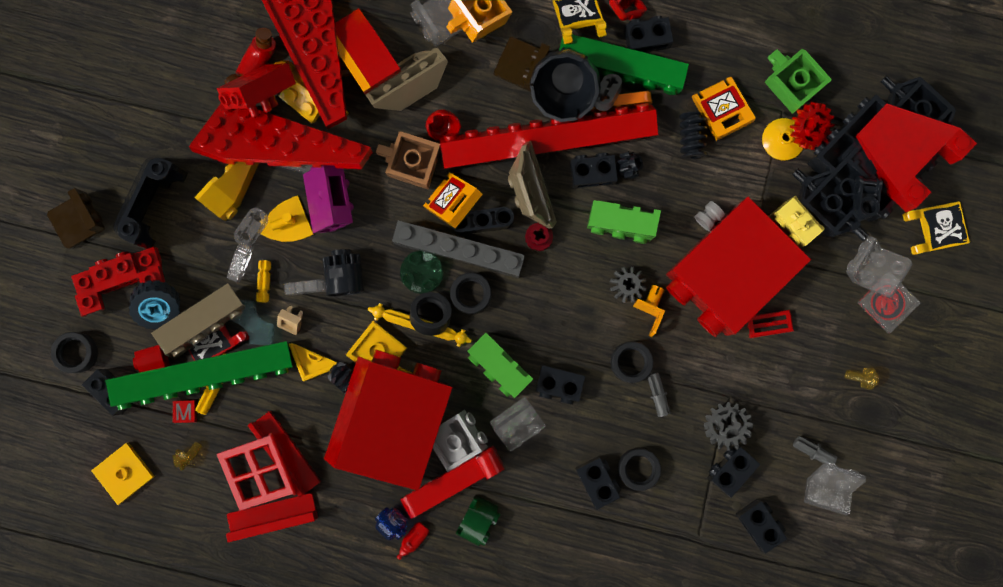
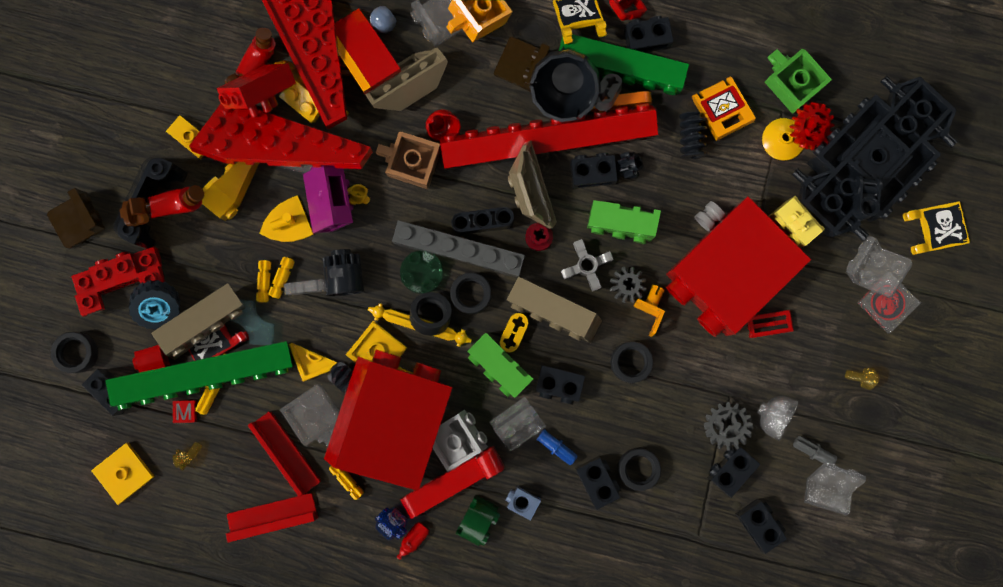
window [217,433,297,511] -> none
clear beam [227,242,253,283] -> none
clear beam [234,208,268,246] -> none
tan tile [277,306,303,335] -> none
light orange container [423,172,483,228] -> none
dark grey axle [648,373,671,417] -> none
red wedge [856,104,977,212] -> none
none -> piece [119,185,204,226]
none -> yellow plate [166,115,203,160]
none -> yellow axle [268,257,295,299]
none -> clear hinge [280,384,339,447]
none -> yellow axle [329,466,364,500]
none -> yellow plate [347,184,370,205]
none -> sand blue piece [370,6,397,34]
none -> yellow beam [500,313,528,352]
none -> sand blue brick [505,486,541,521]
none -> dark tan wedge [507,277,602,343]
none -> blue axle [536,429,577,465]
none -> light grey pin [561,239,613,292]
none -> clear cylinder [757,396,799,441]

